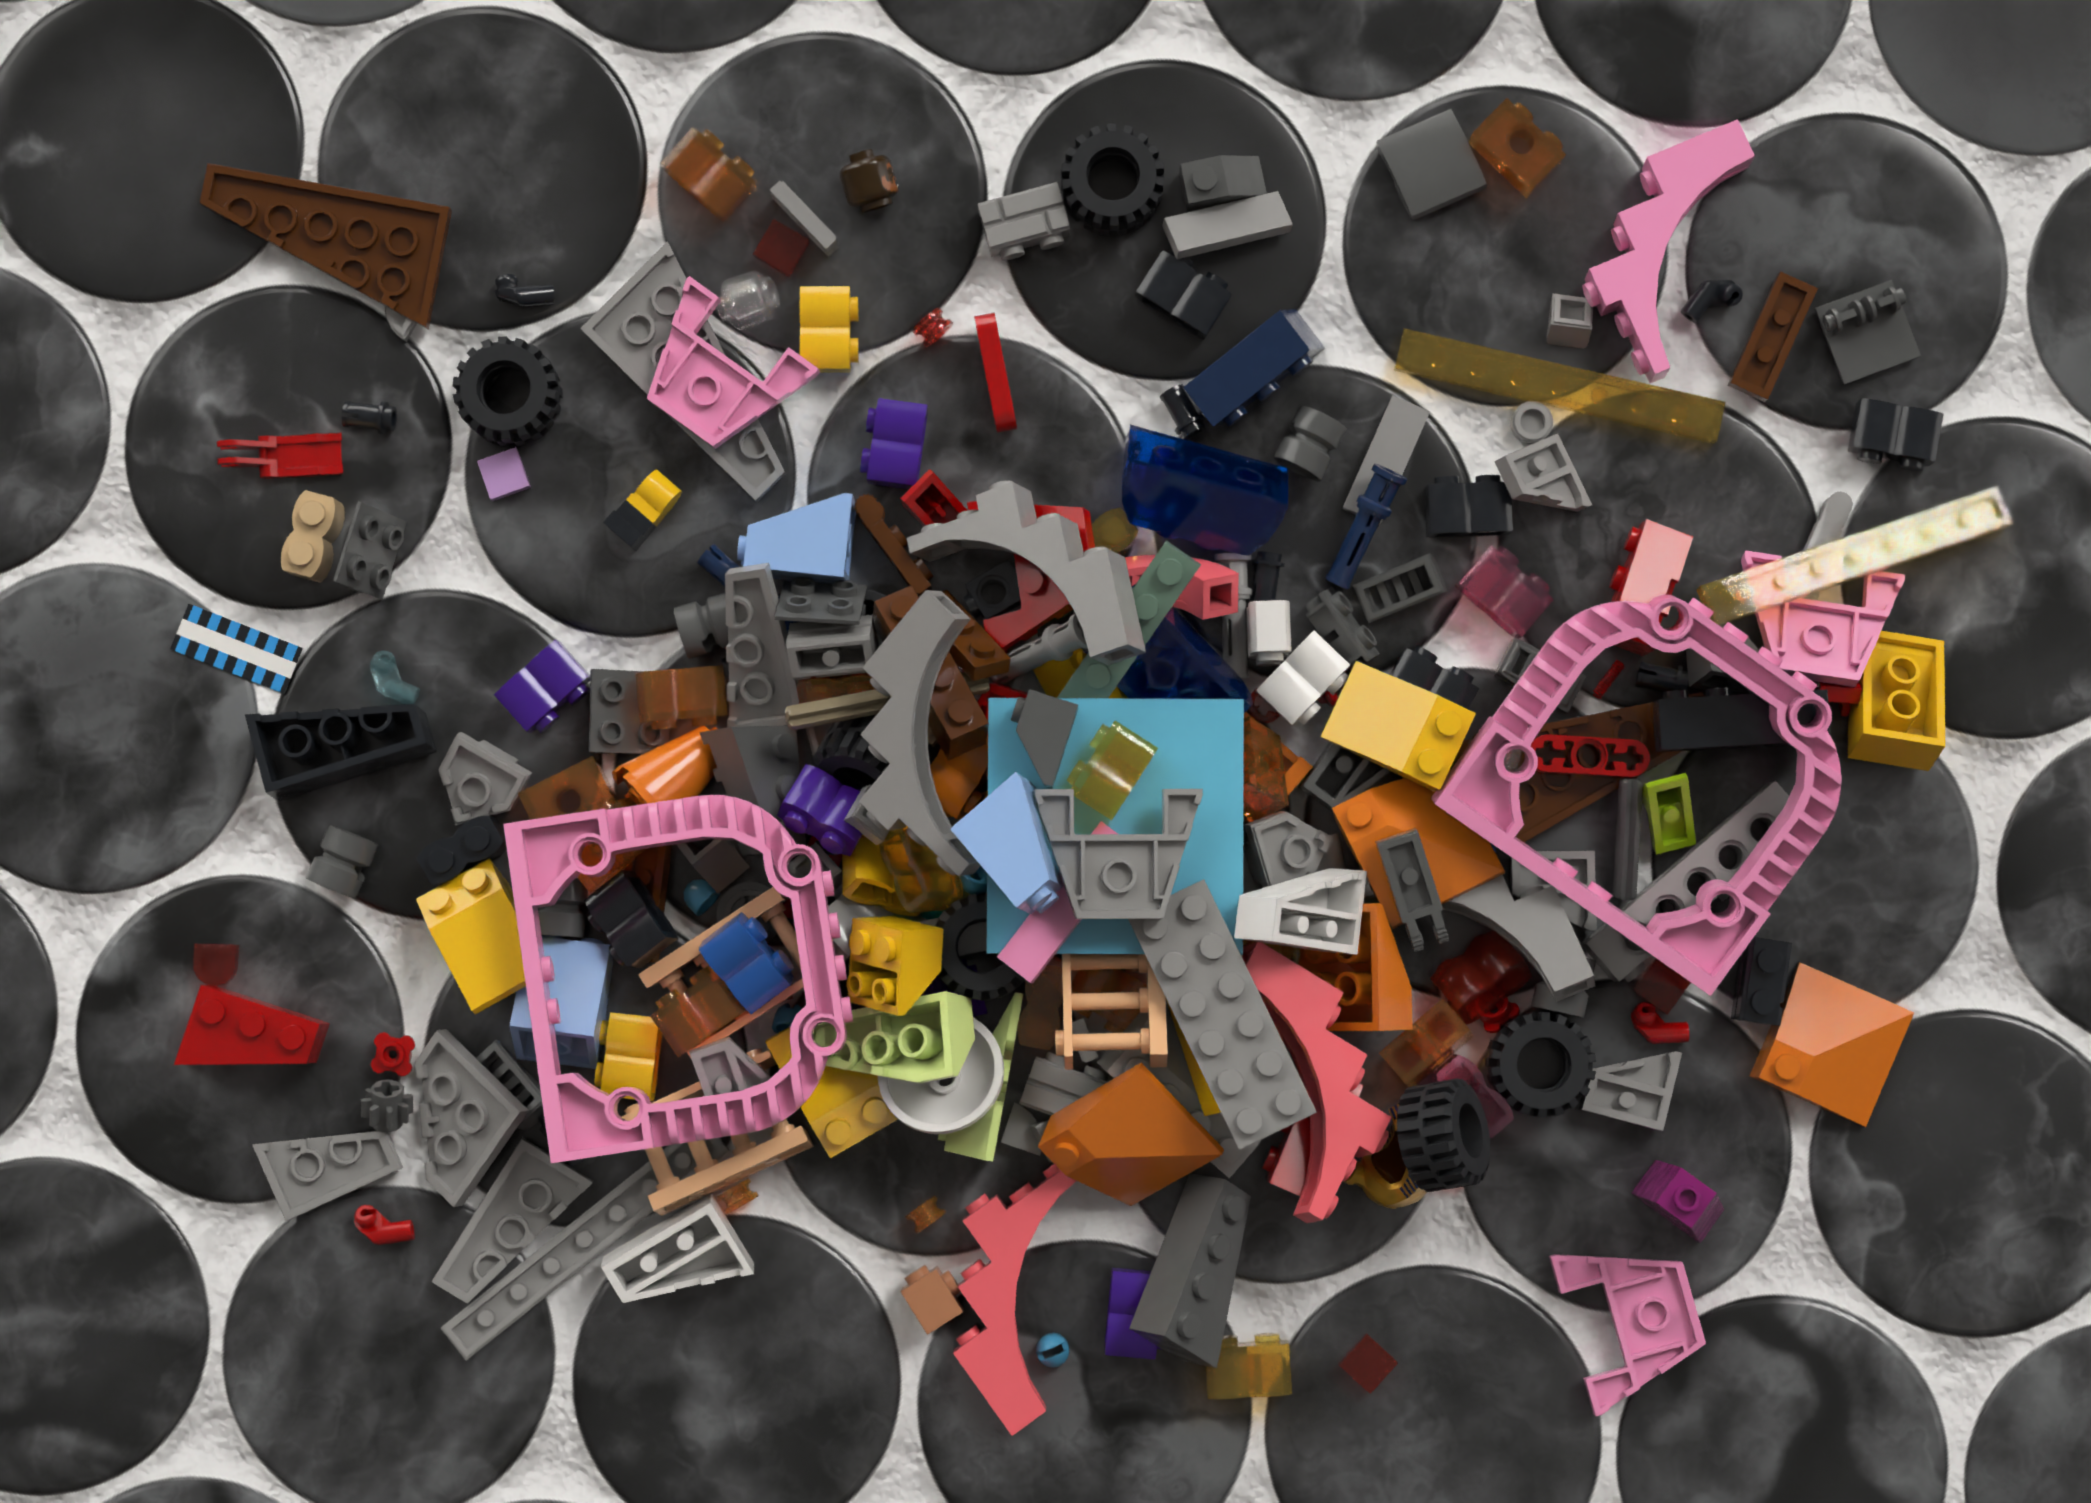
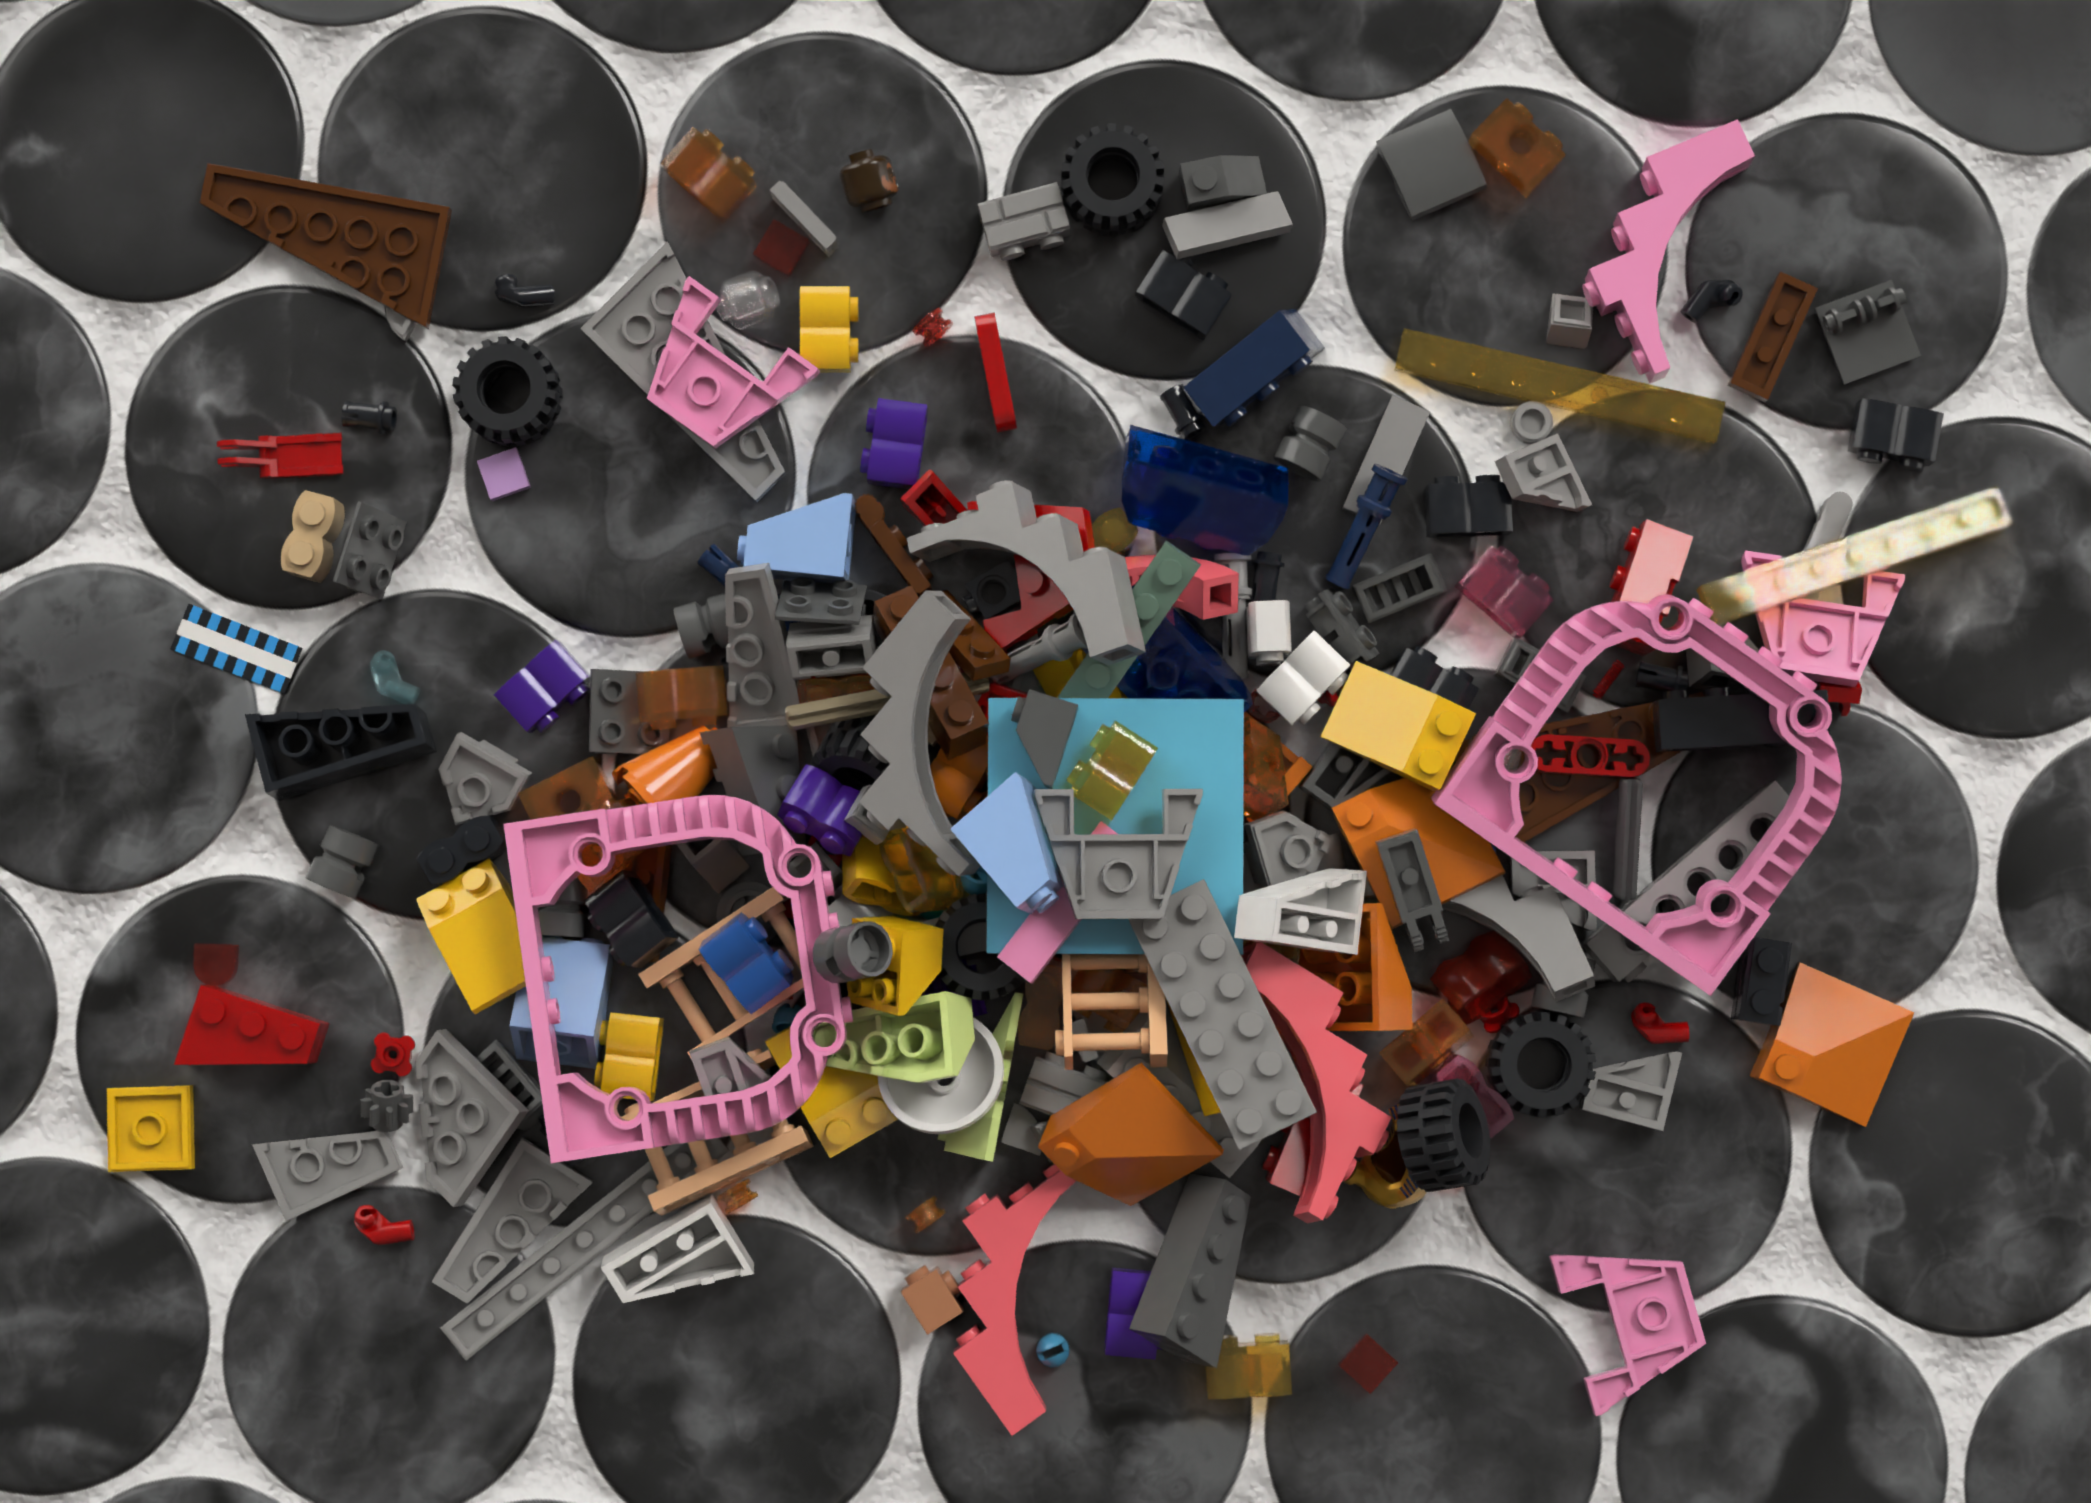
leg [603,470,682,551] -> none
clear orange brick [650,965,747,1058] -> none
dark azure hinge [684,879,720,916] -> none
magenta slope [1631,1160,1725,1243] -> none
clear red tile [1632,958,1691,1015] -> none
lime slope [1642,773,1696,855] -> none
yellow slope [1848,630,1945,771] -> none
none -> yellow tile [107,1085,195,1172]
none -> dark grey wheel [813,921,893,983]

